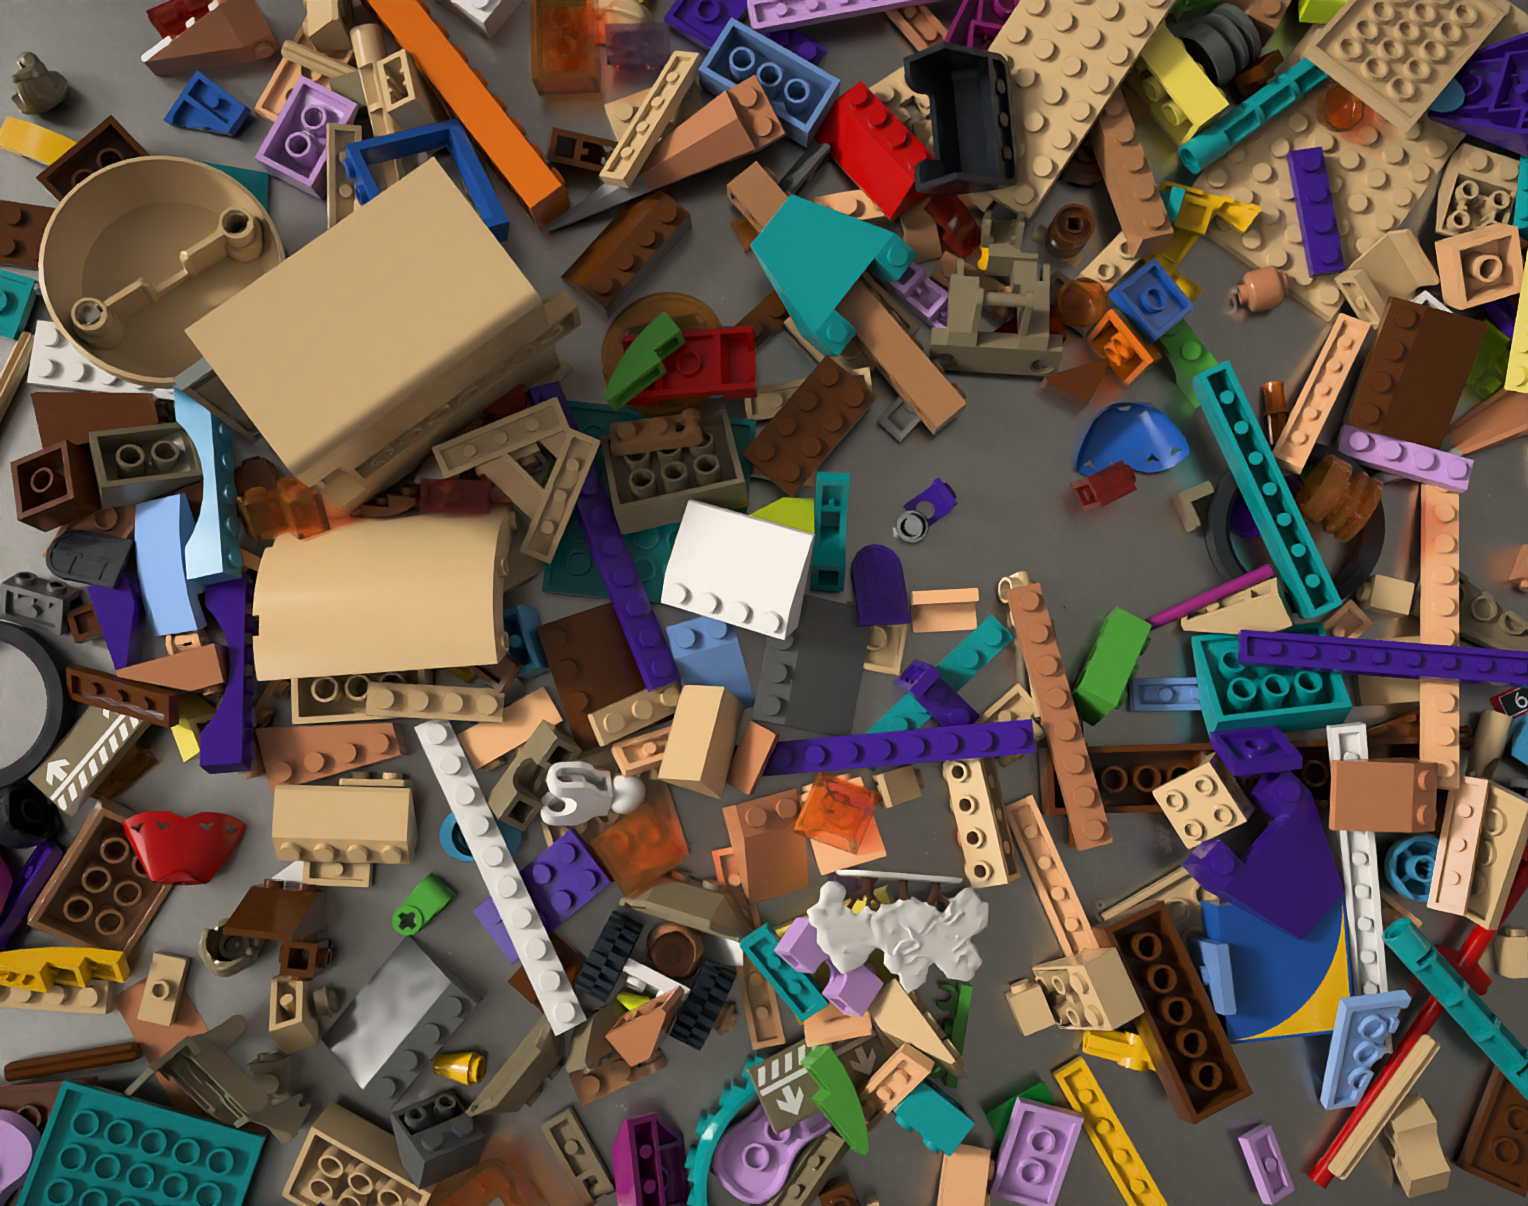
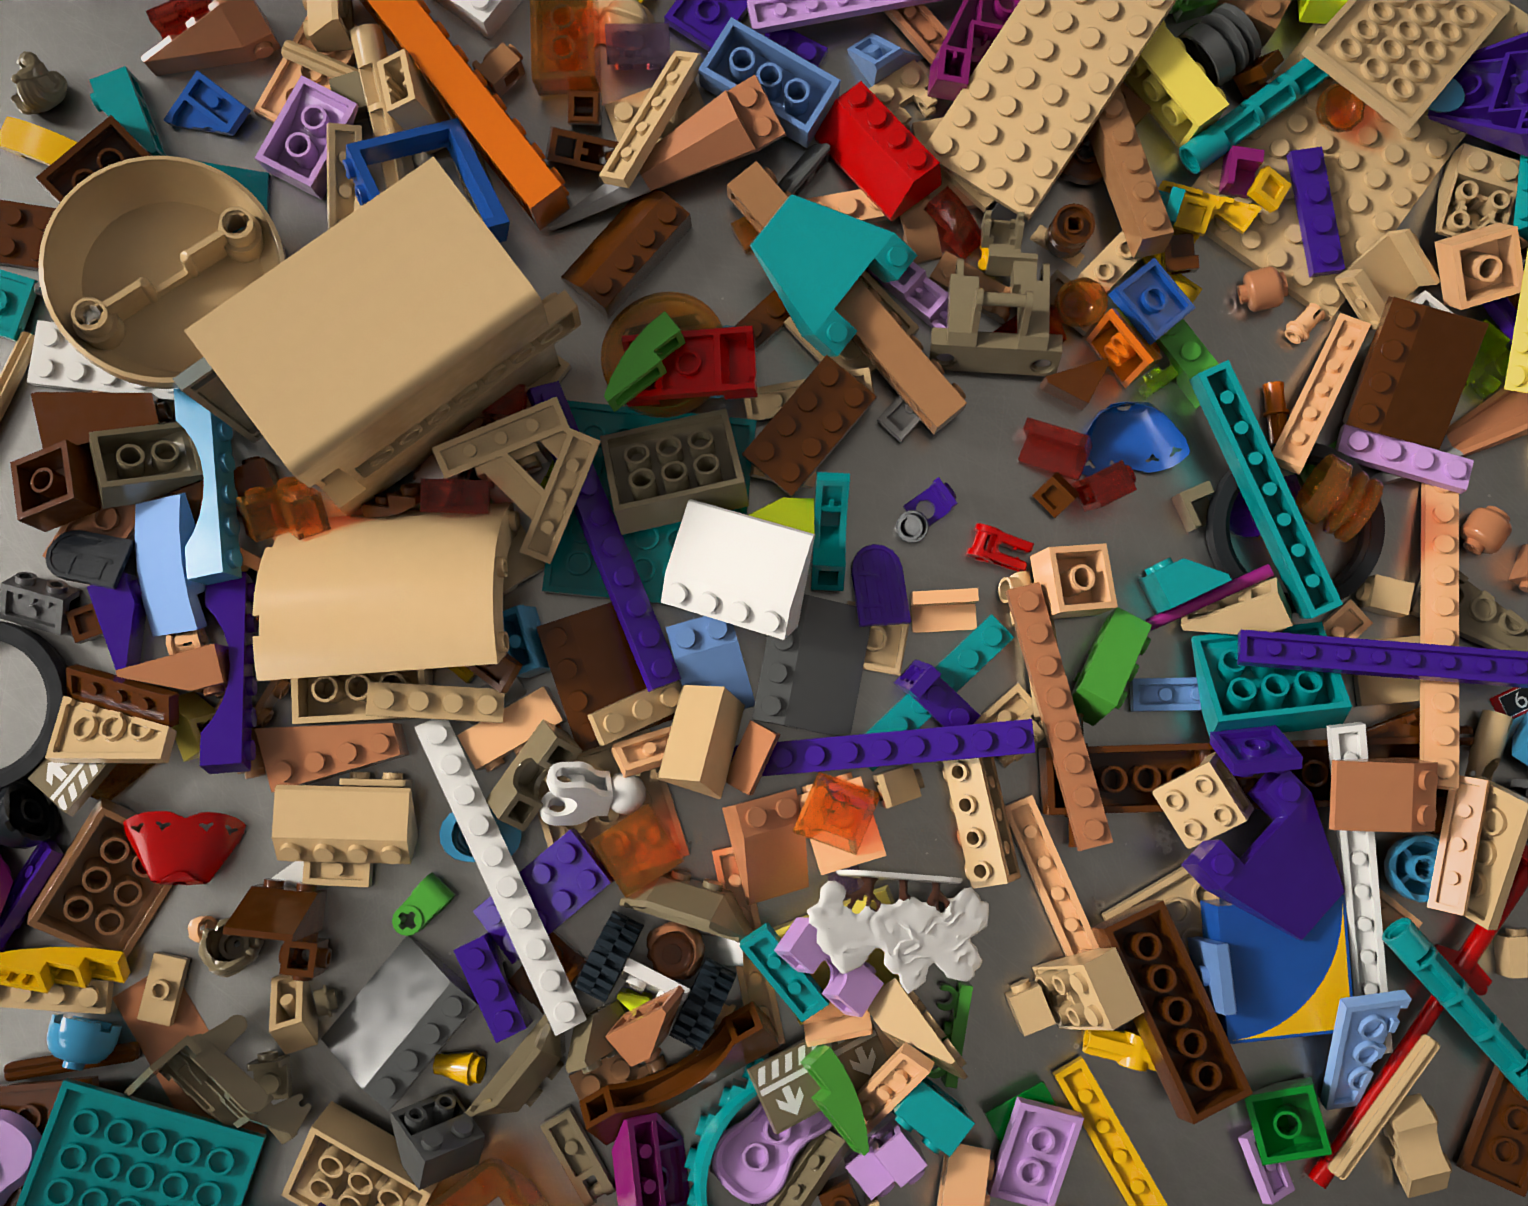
medium nougat plate [610,408,703,457] -> none
black windscreen [903,41,1019,196] -> none
none -> tan wing [45,696,177,763]
none -> dark azure cylinder [47,1013,122,1071]
none -> teal slope [89,66,166,156]
none -> light nougat hinge [187,916,218,943]
none -> dark purple arch [453,932,533,1043]
none -> medium nougat brick [472,43,525,97]
none -> reddish brown brick [568,90,602,126]
none -> reddish brown arch [579,1001,780,1146]
none -> lavender brick [844,1116,928,1201]
none -> medium blue slope [847,33,924,87]
none -> red piece [966,523,1034,572]
none -> clear red panel [1018,417,1093,480]
none -> light nougat brick [1030,543,1118,619]
none -> reddish brown plate [1032,471,1080,518]
none -> clear neon green plate [1137,364,1179,400]
none -> teal slope [1138,557,1231,615]
none -> reddish brown panel [1161,233,1200,275]
none -> magenta panel [1219,145,1265,198]
none -> green slope [1244,1076,1332,1166]
none -> yellow plate [1247,165,1292,213]
none -> light nougat pin [1285,303,1325,344]
none -> nougat head [1459,506,1512,555]

